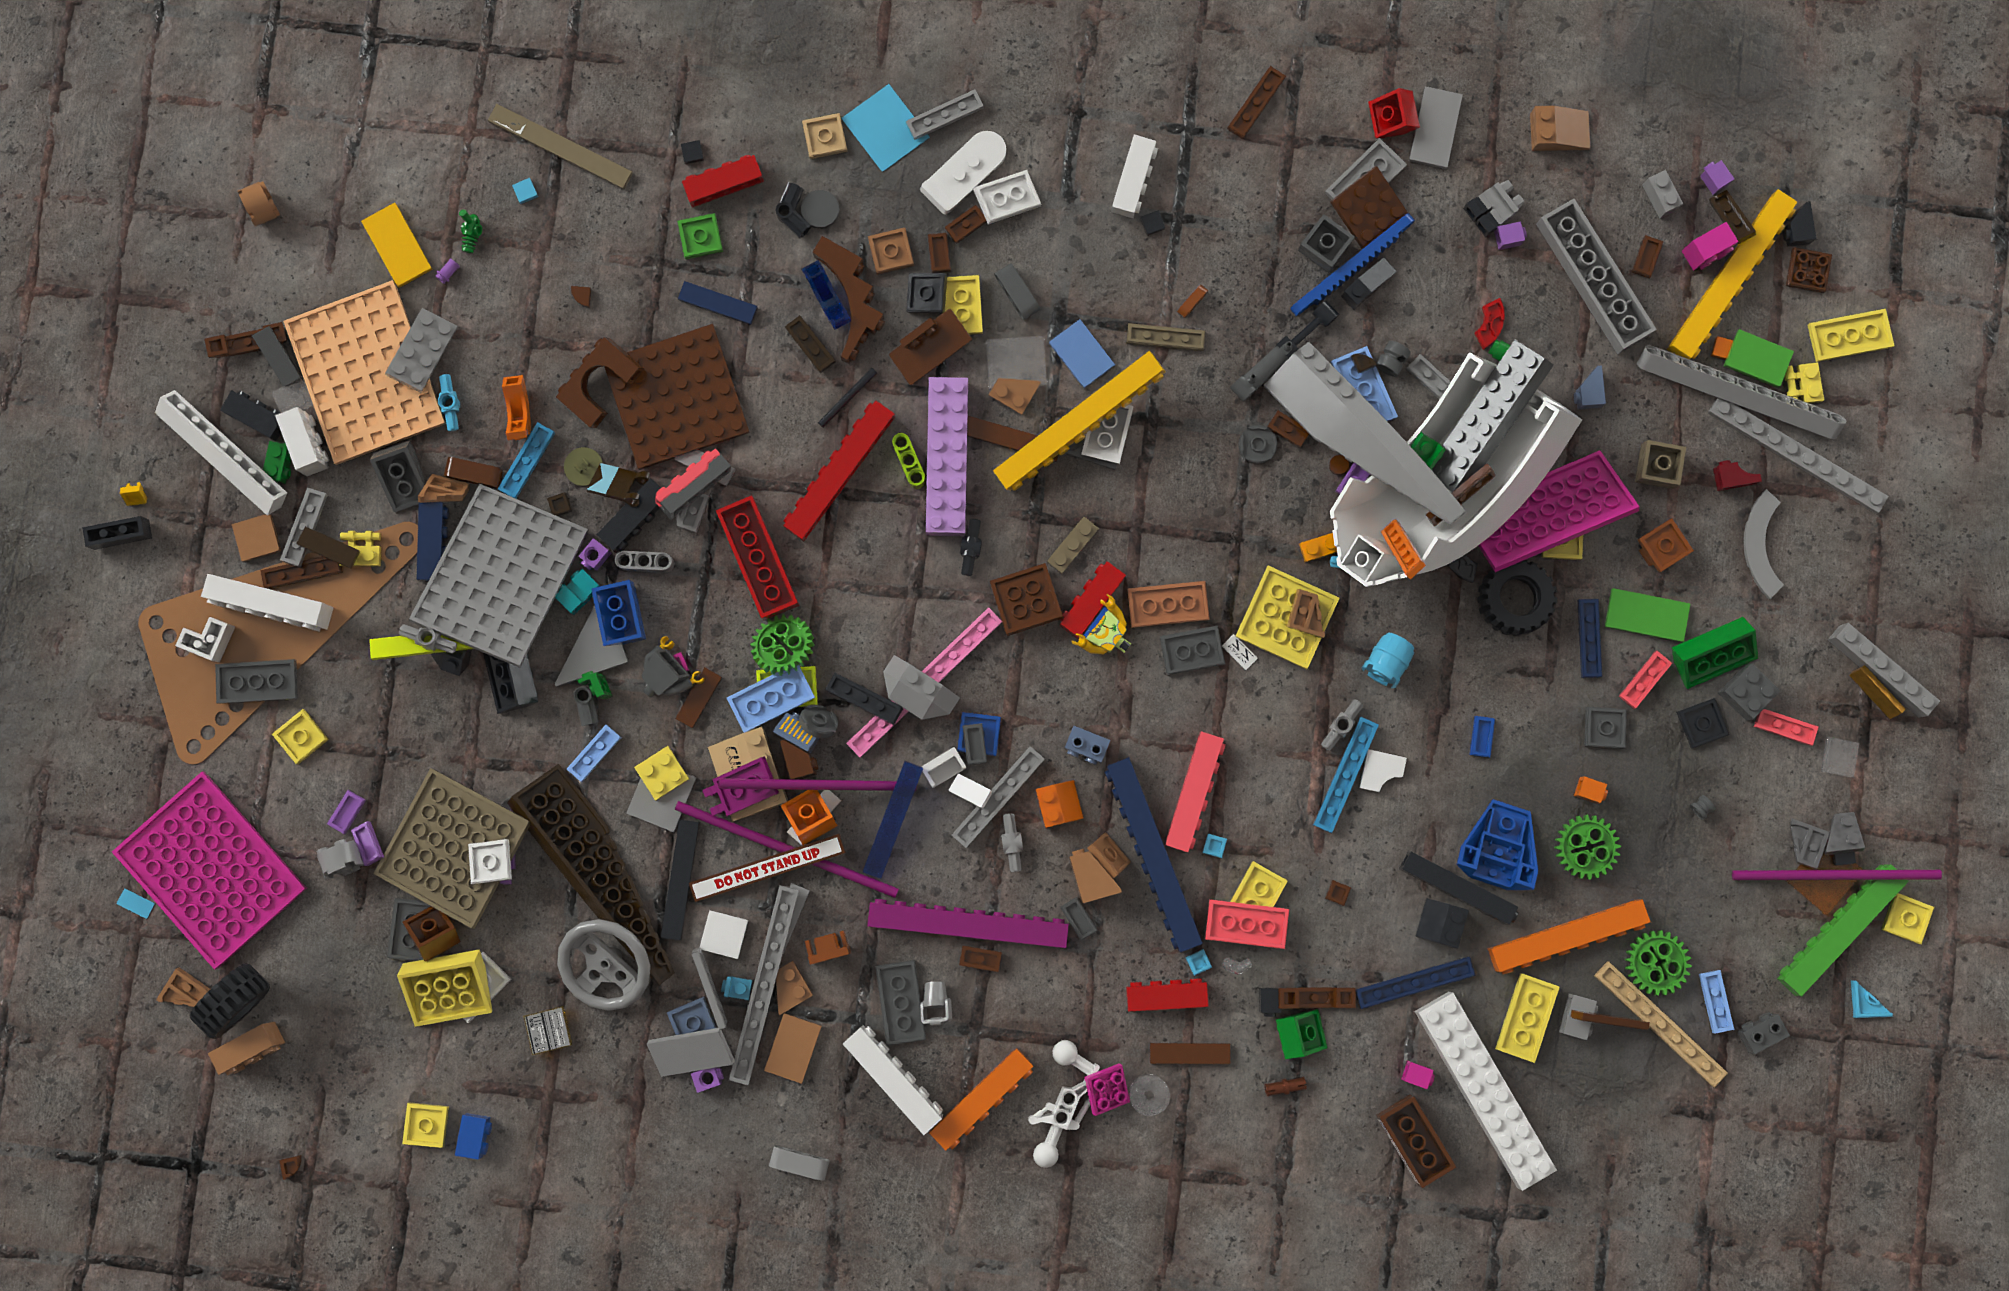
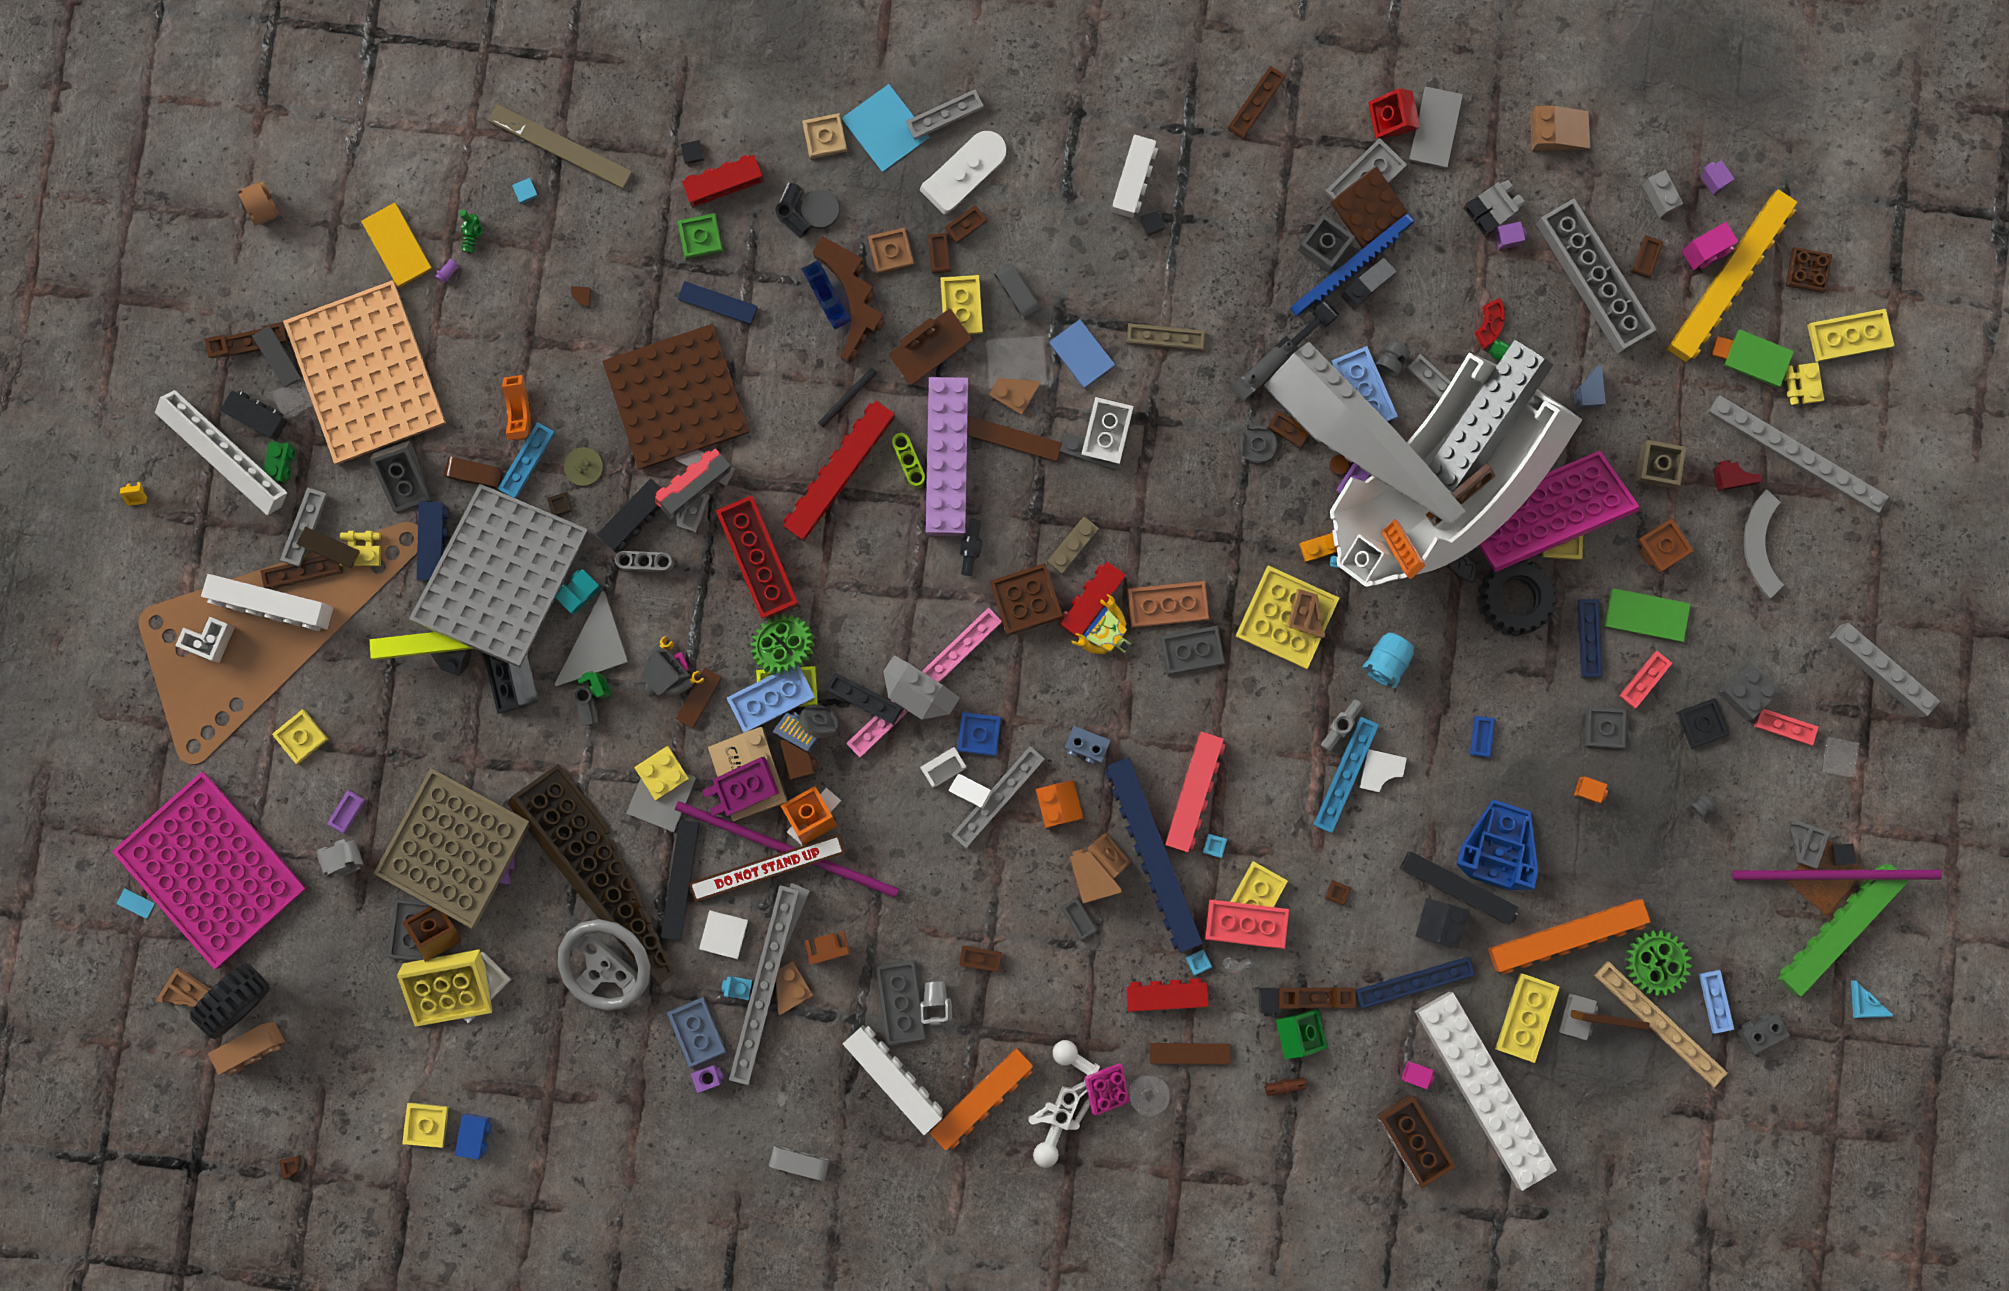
black brick [82,516,152,550] -> none
dark grey plate [215,659,298,704] -> none
medium nougat tile [232,514,281,562] -> none
white brick [275,407,329,476] -> none
medium lavender tile [351,821,384,866] -> none
light grey plate [385,308,458,393] -> none
light grey axle [399,624,457,654] -> none
medium nougat wing [418,474,470,503] -> none
medium azure axle [438,374,460,431] -> none
white tile [468,839,512,884] -> none
light grey tile [523,1006,572,1055] -> none
reddish brown arch [556,337,644,428] -> none
light blue plate [567,725,622,782] -> none
medium lavender brick [579,538,611,571] -> none
dark brown flag [587,463,650,507] -> none
blue slope [591,580,646,646] -> none
light grey tile [647,1028,735,1077] -> none
light grey tile [692,947,727,1029] -> none
magenta piece [718,779,917,791] -> none
medium nougat tile [764,1013,822,1084] -> none
dark brown plate [785,315,836,373] -> none
clear blue plate [863,761,923,879] -> none
magenta brick [867,899,1069,948] -> none
black tile [906,273,947,313] -> none
dark grey tile [963,723,987,765] -> none
white tile [973,170,1042,224] -> none
yellow brick [993,351,1166,491] -> none
light grey axle [1001,813,1023,872] -> none
dark orange beam [1177,285,1208,318] -> none
white sticker [1222,634,1258,670] -> none
dark brown tile [1350,353,1377,374] -> none
green bracket [1411,432,1446,470] -> none
bright green gear [1554,815,1621,879] -> none
light grey beam [1637,345,1847,439] -> none
green slope [1672,617,1758,689] -> none
dark brown plate [1709,190,1756,244] -> none
black slope [1783,201,1816,247] -> none
flat silver wing [1824,812,1865,855] -> none
pearl gold tile [1849,665,1905,719] -> none
light yellow tile [1881,893,1934,944] -> none

